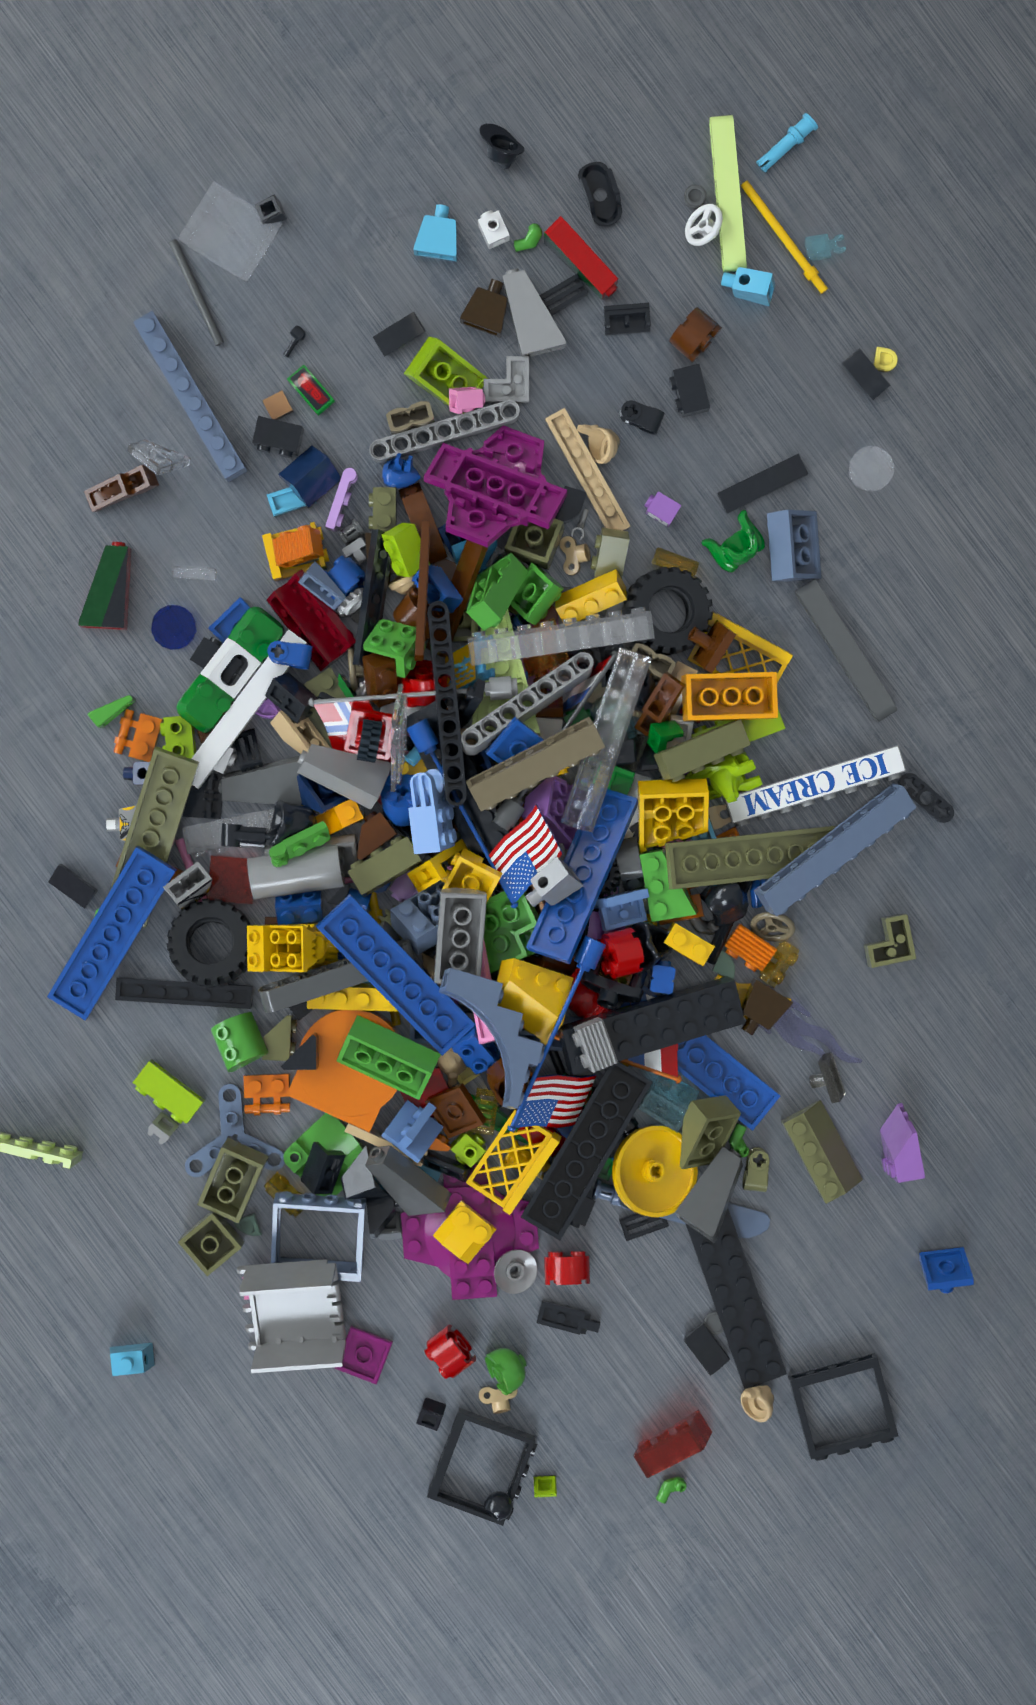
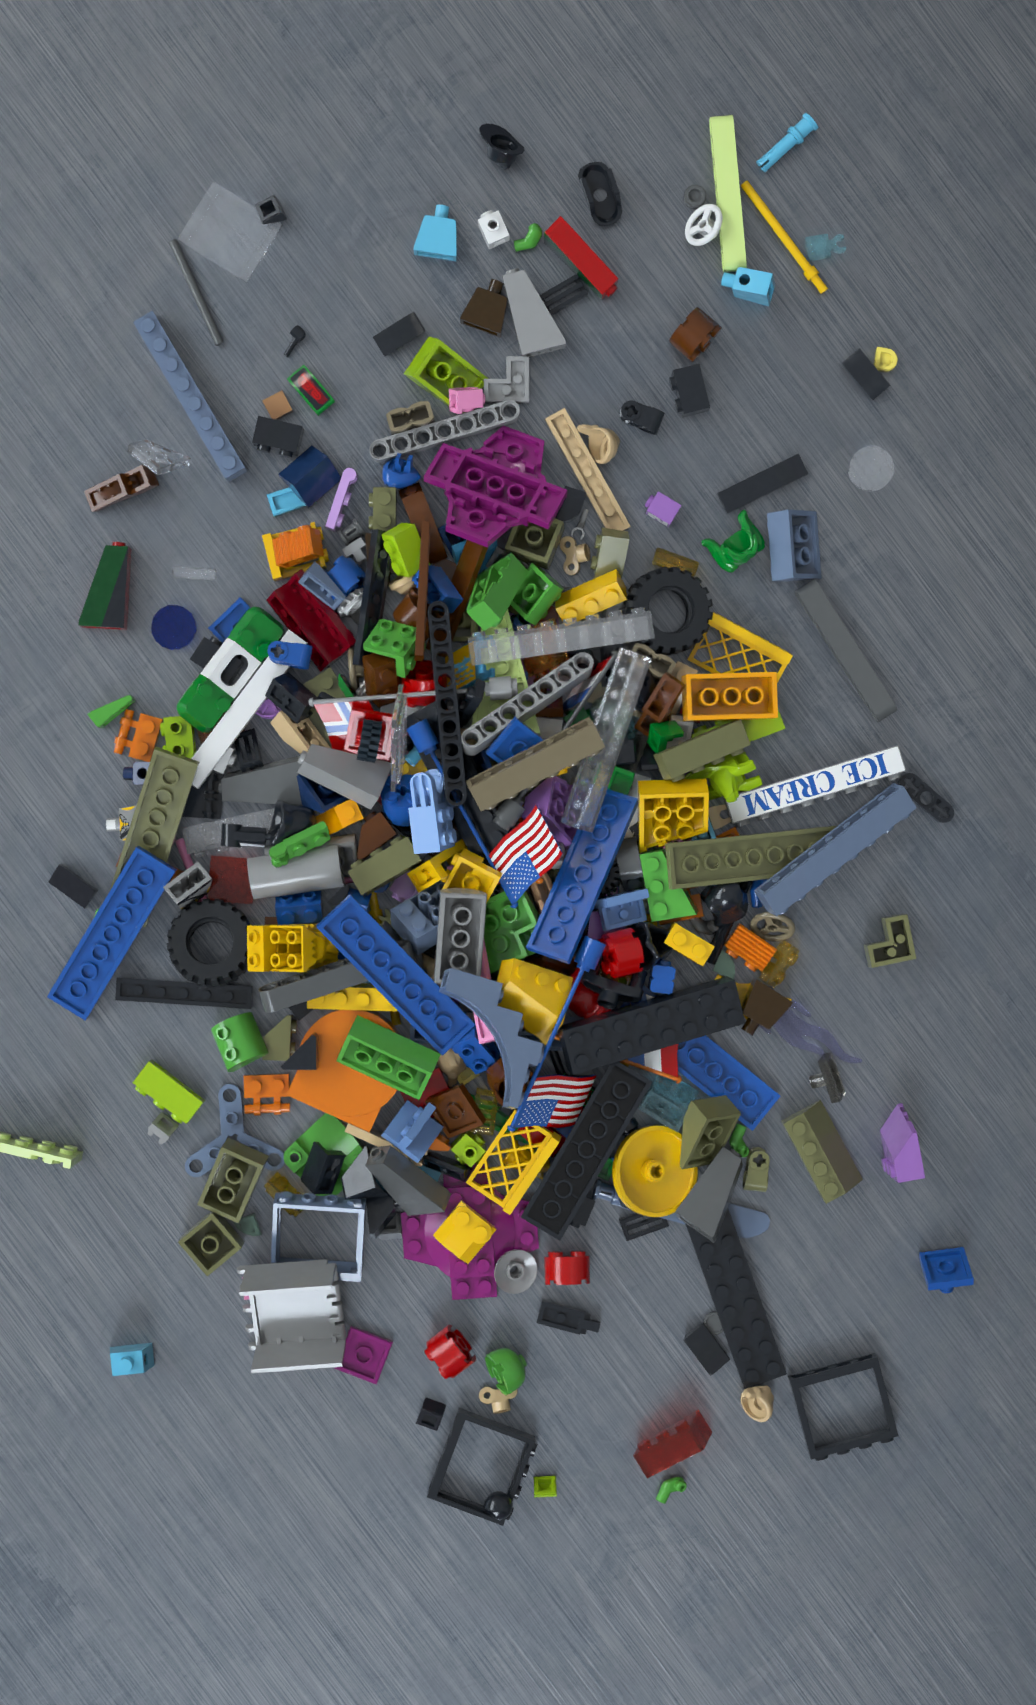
light grey torso [526,857,583,907] -> none
light grey brick [572,1017,618,1073] -> none
black hinge [603,302,651,335] -> none
reddish brown tile [688,620,737,673] -> none

